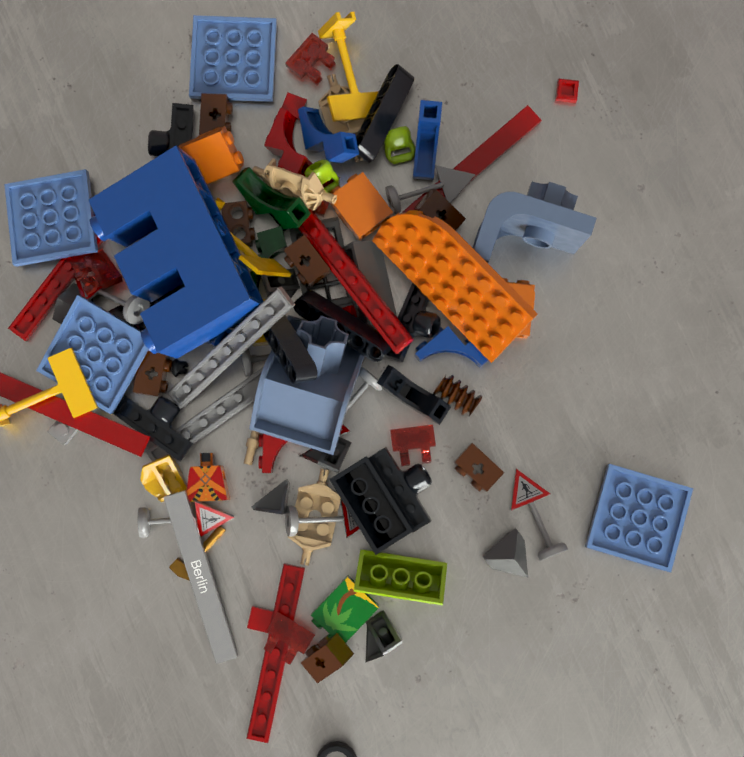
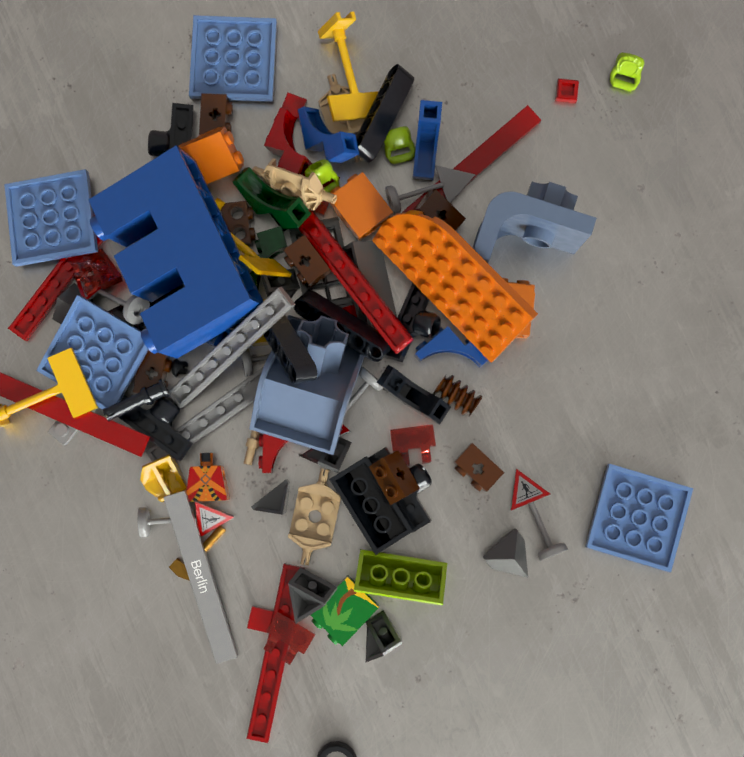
clear red plate [285,33,336,86] -> none
light grey piece [285,500,360,539] -> none
reddish brown brick [301,633,354,683] -> none
none -> black pin [103,378,170,422]
none -> dark grey slope [288,567,337,624]
none -> reddish brown brick [369,451,420,505]
none -> lime piece [610,52,644,92]

